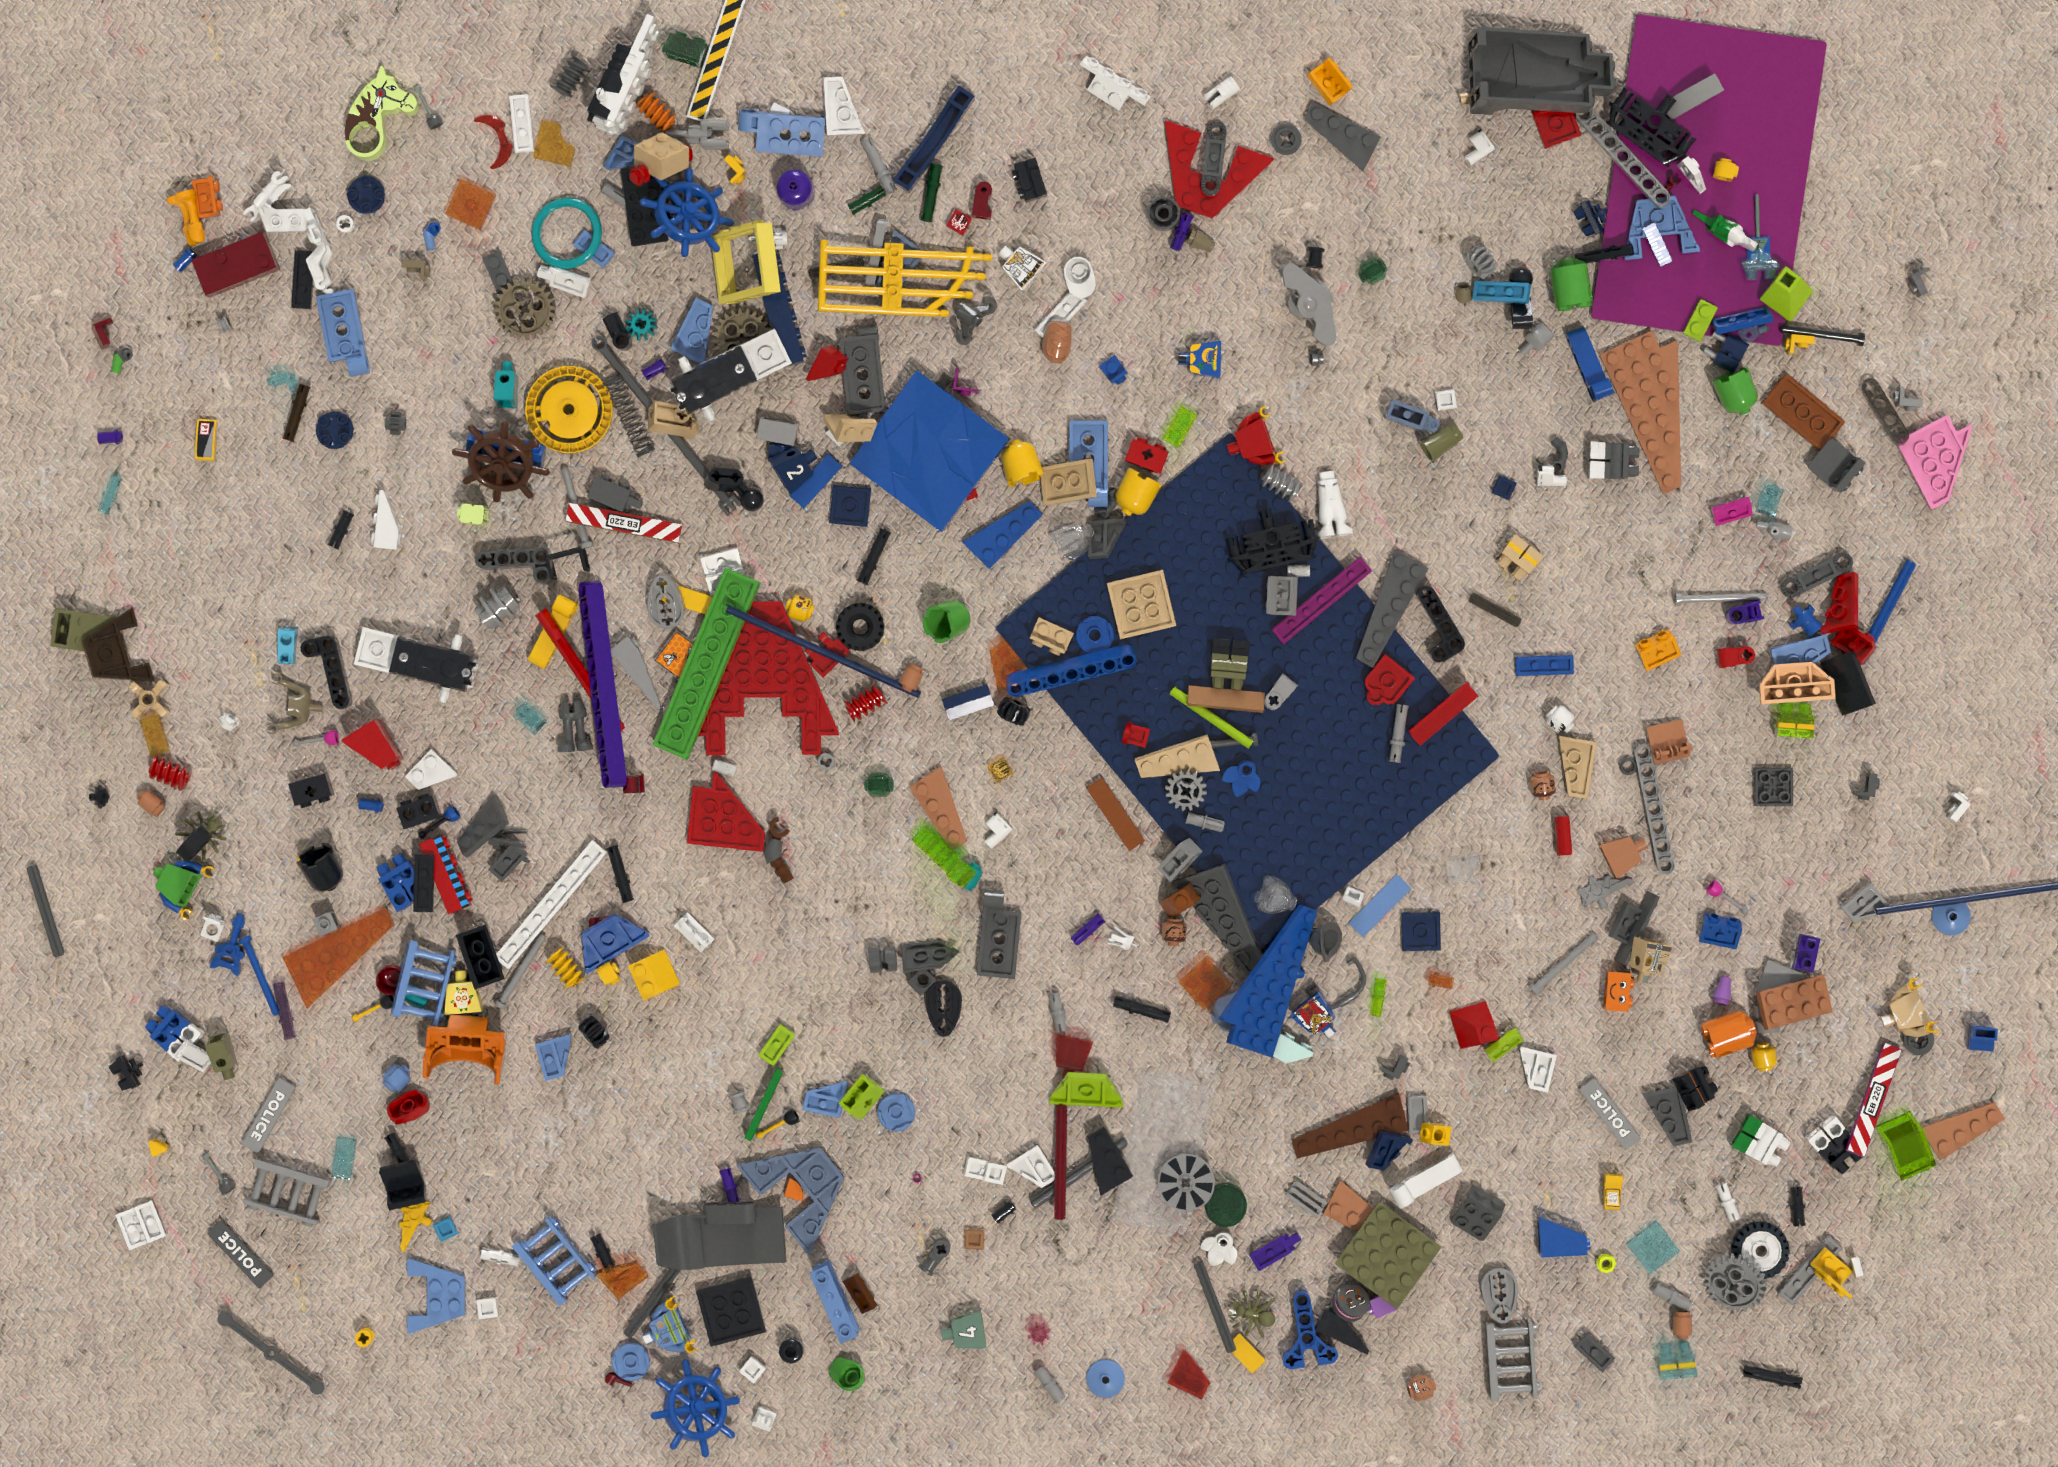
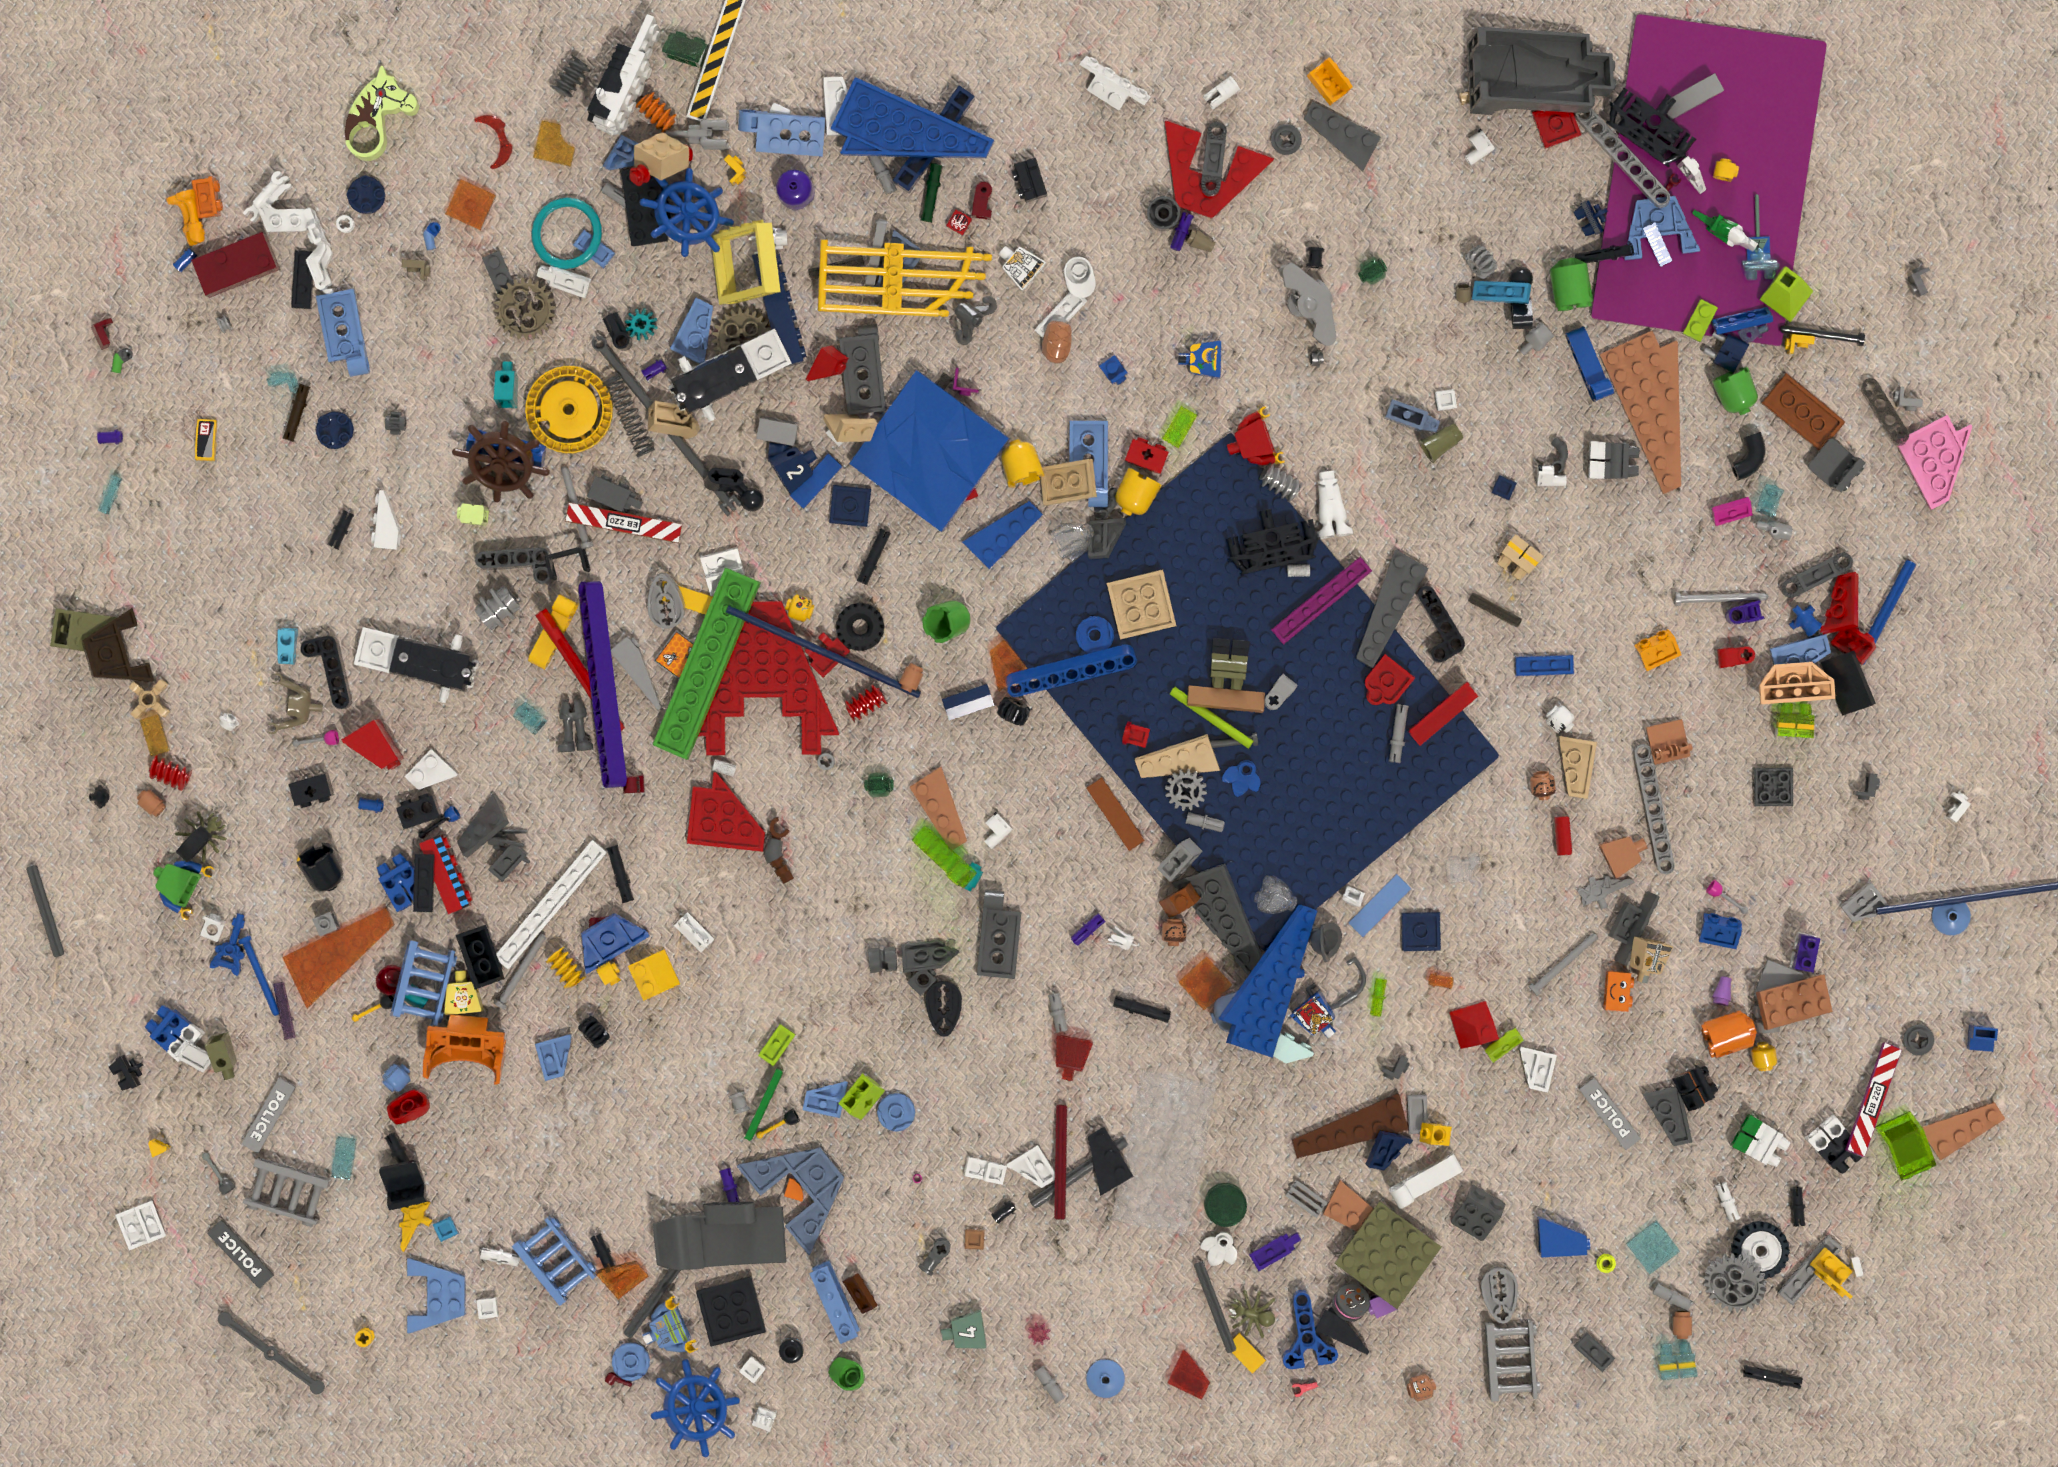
hinge [414,86,443,130] -> none
white tile [509,94,535,154] -> none
dark green pin [848,185,886,215] -> none
clear yellow tile [987,757,1013,783] -> none
tan bracket [1030,617,1074,656] -> none
lime wing [1049,1072,1123,1108] -> none
light grey piece [1158,1154,1215,1212] -> none
light grey bracket [1265,576,1298,616] -> none
yellow leg [1603,1173,1623,1210] -> none
dark grey piece [1619,758,1637,775] -> none
tan torso [1881,977,1940,1038] -> none
none -> blue wing [830,77,994,159]
none -> coral piece [1292,1382,1318,1397]
none -> black cylinder [1731,431,1766,481]

